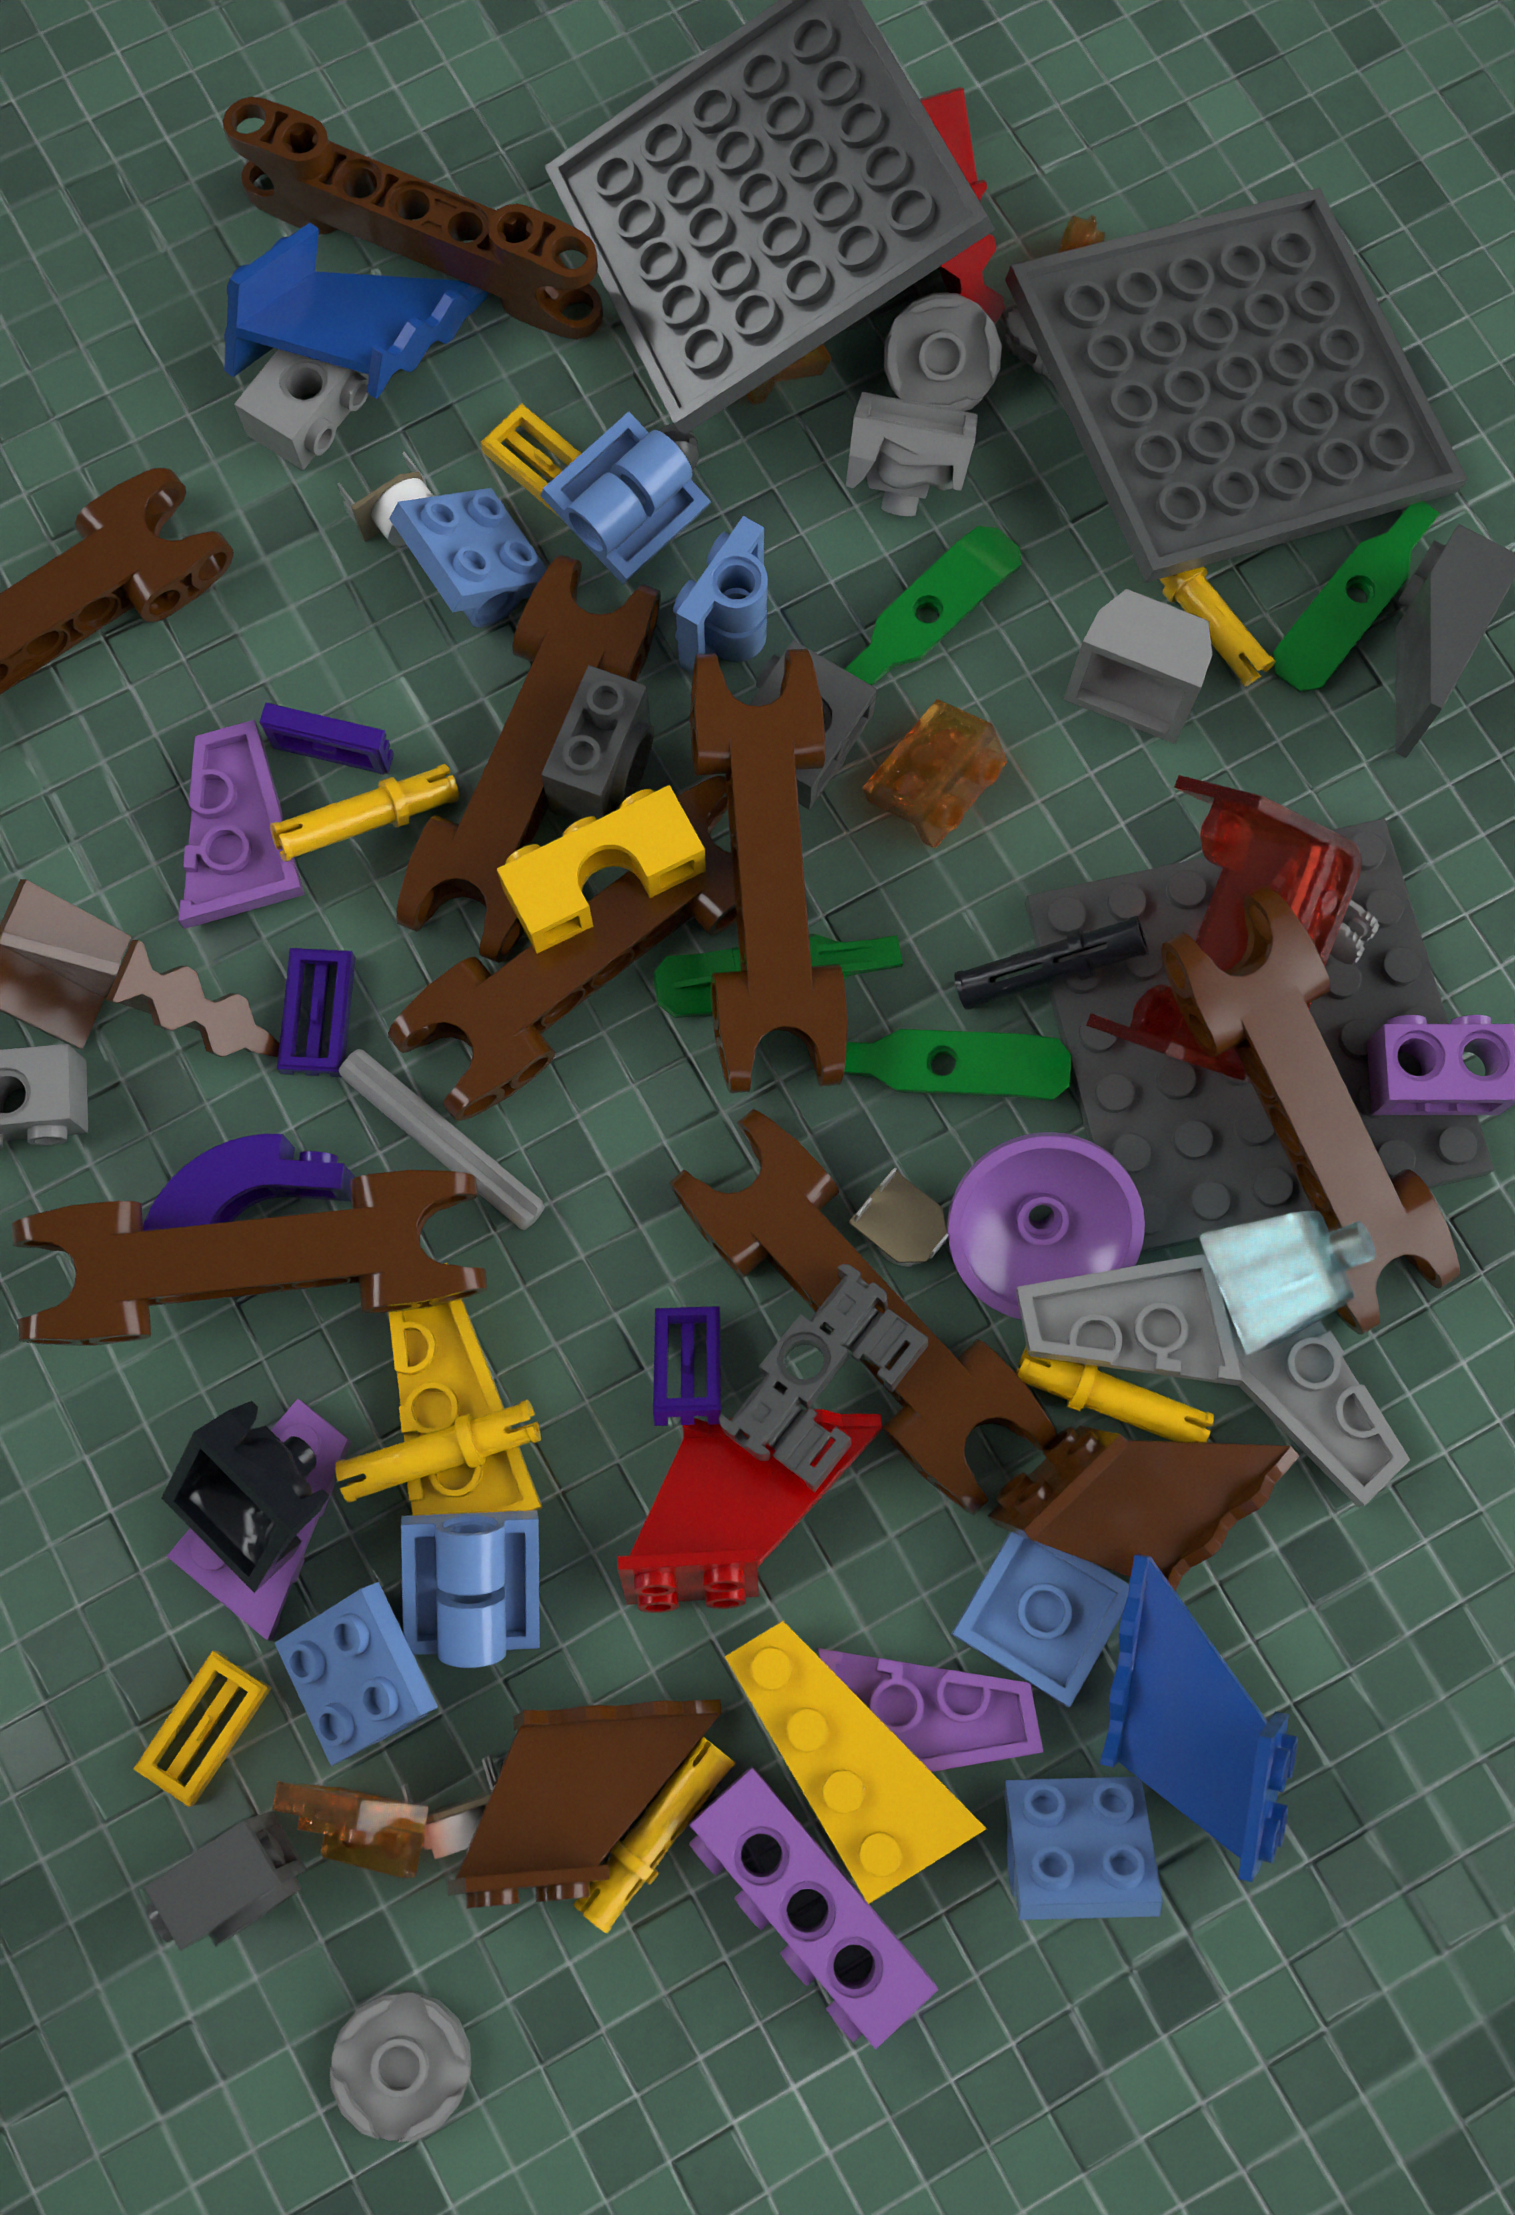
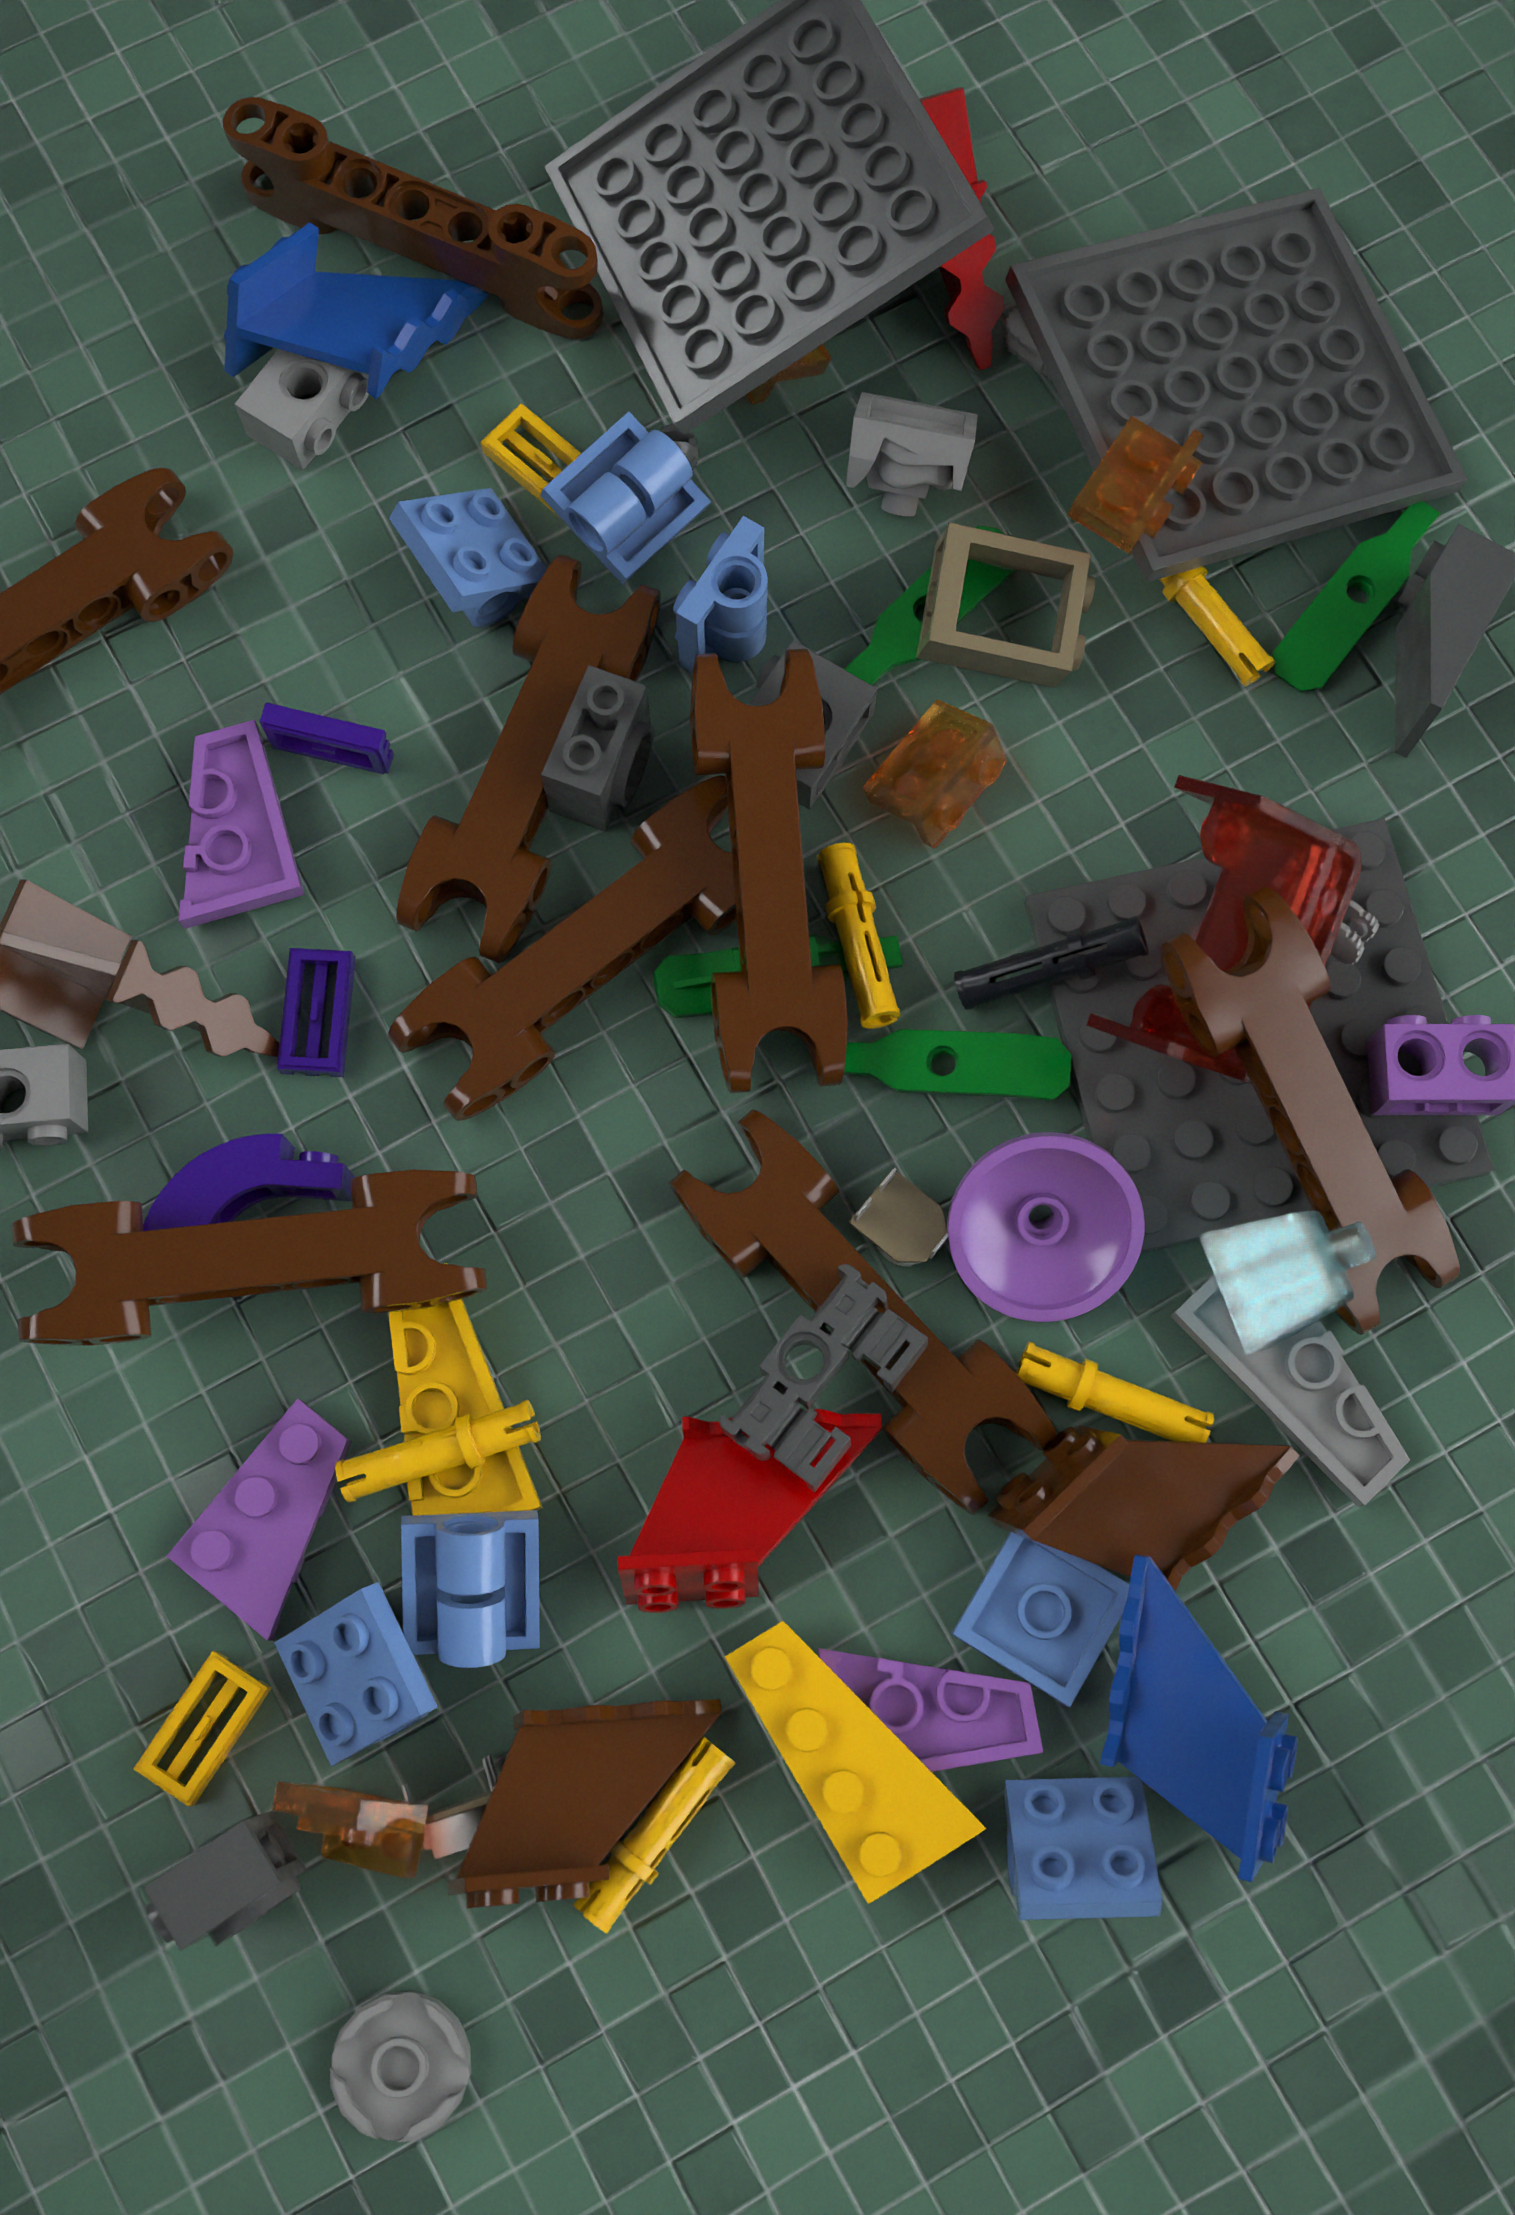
black brick [161,1401,330,1593] -> none
yellow pin [270,764,459,862] -> none
piece [337,452,433,546] -> none
light grey axle [339,1049,545,1230] -> none
yellow arch [497,785,706,954] -> none
dark purple tile [653,1306,721,1426] -> none
medium lavender brick [689,1765,939,2049] -> none
light grey tile [883,293,1002,412] -> none
light grey wing [1016,1253,1242,1386] -> none
clear orange plate [1058,215,1105,253] -> none
light grey brick [1063,589,1212,744] -> none
none -> yellow pin [817,842,901,1029]
none -> dark tan window [916,522,1095,688]
none -> clear orange bracket [1067,415,1205,554]

